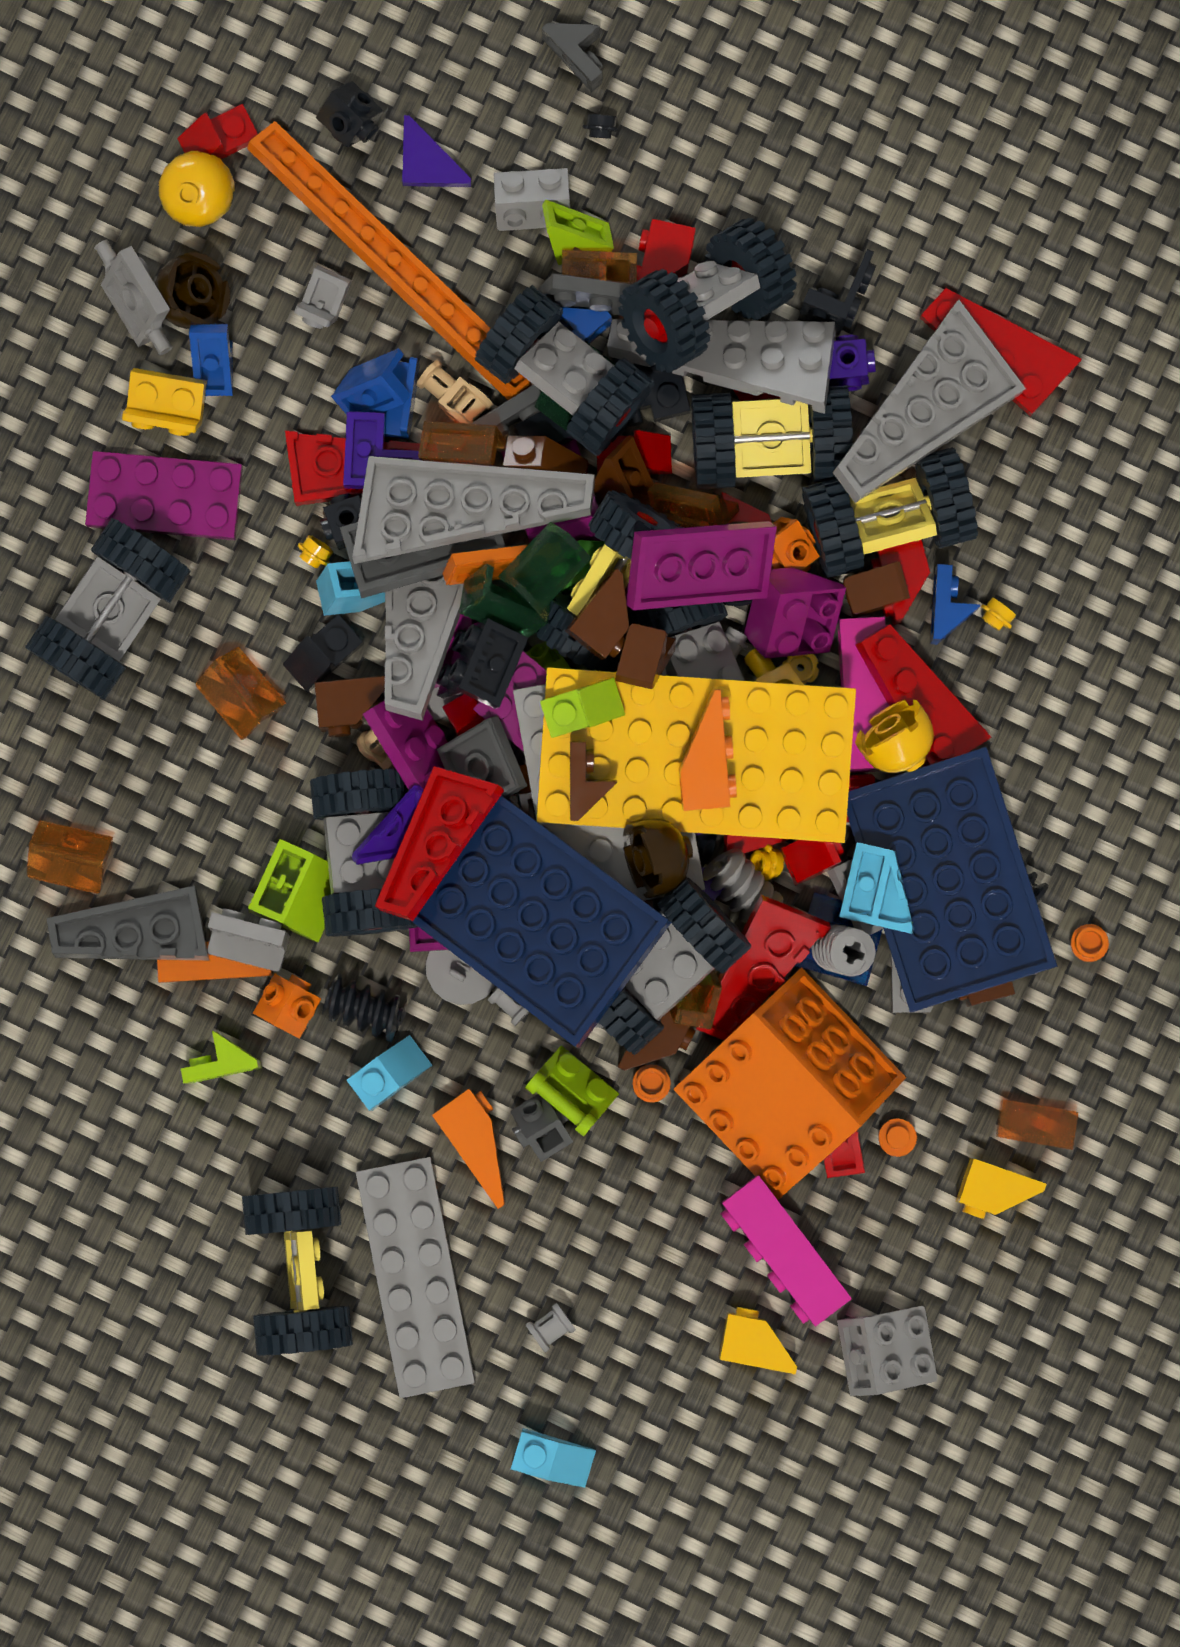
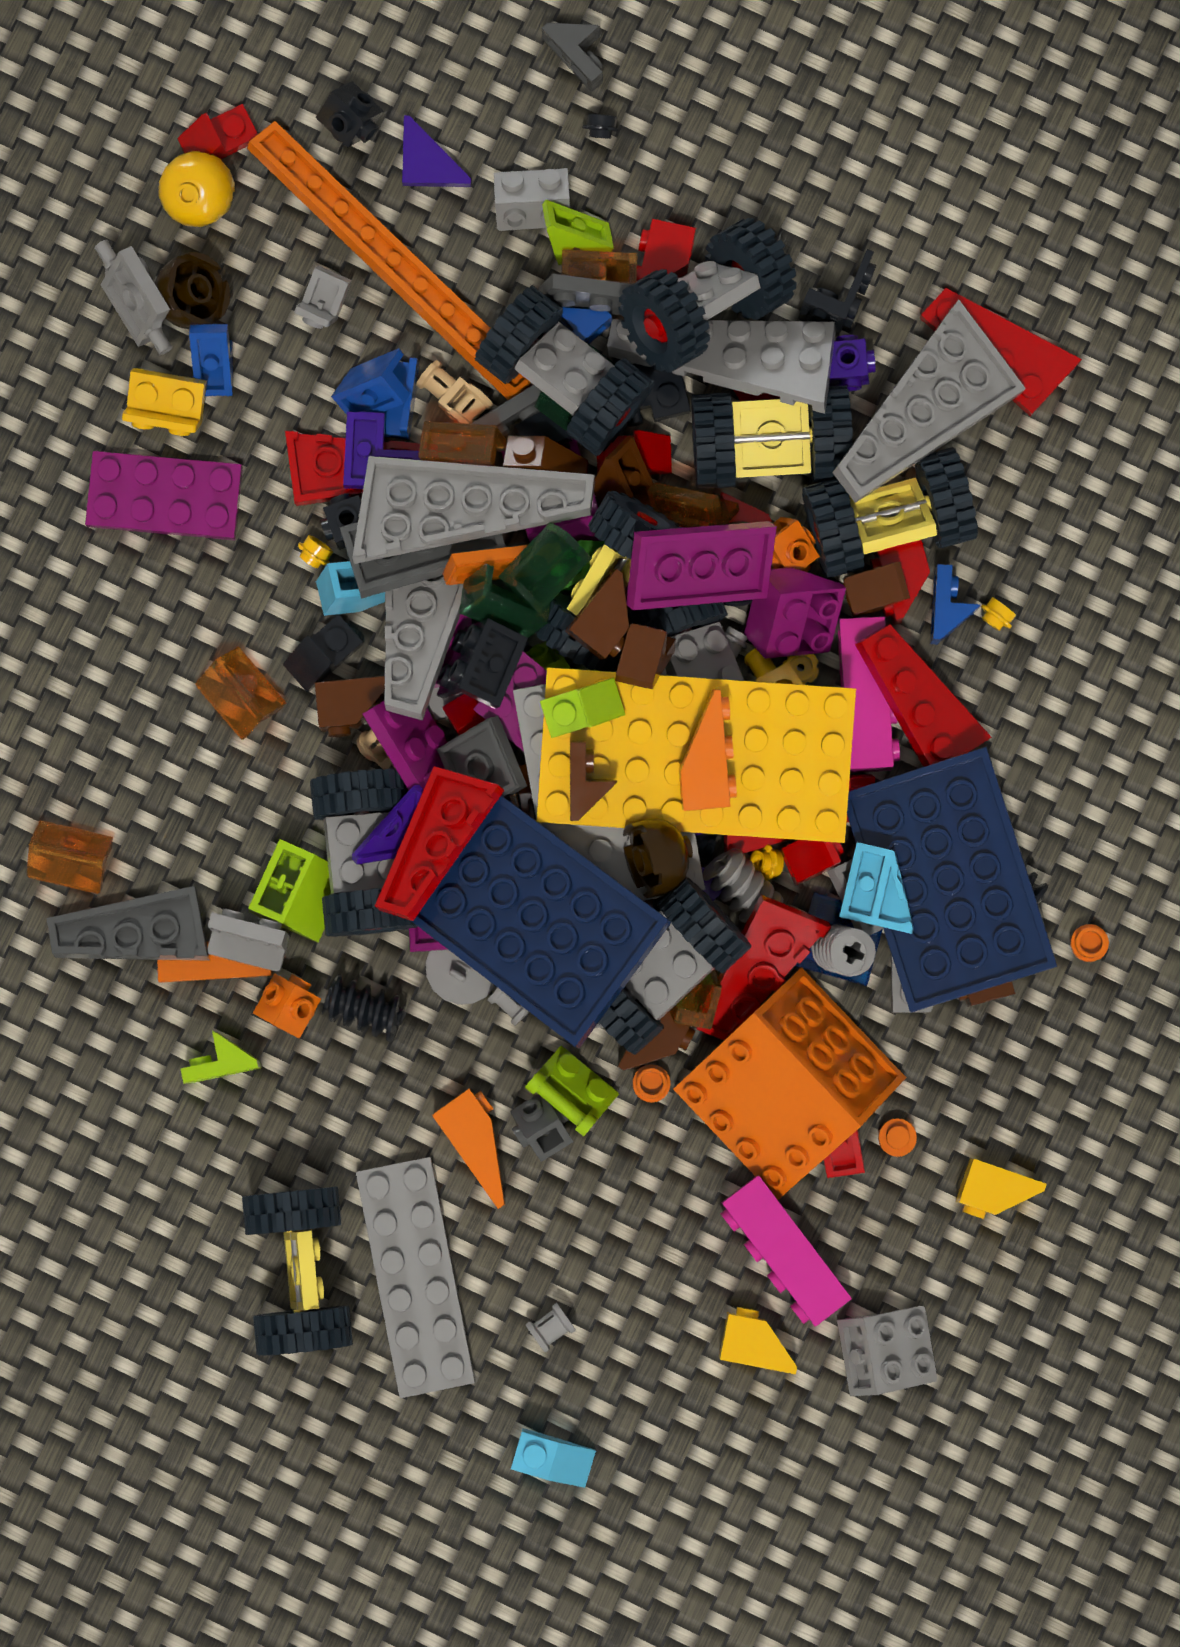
plate [25,518,191,700] -> none
medium azure slope [347,1035,433,1111] -> none
yellow cylinder [855,700,934,773] -> none
clear orange plate [996,1099,1079,1150] -> none

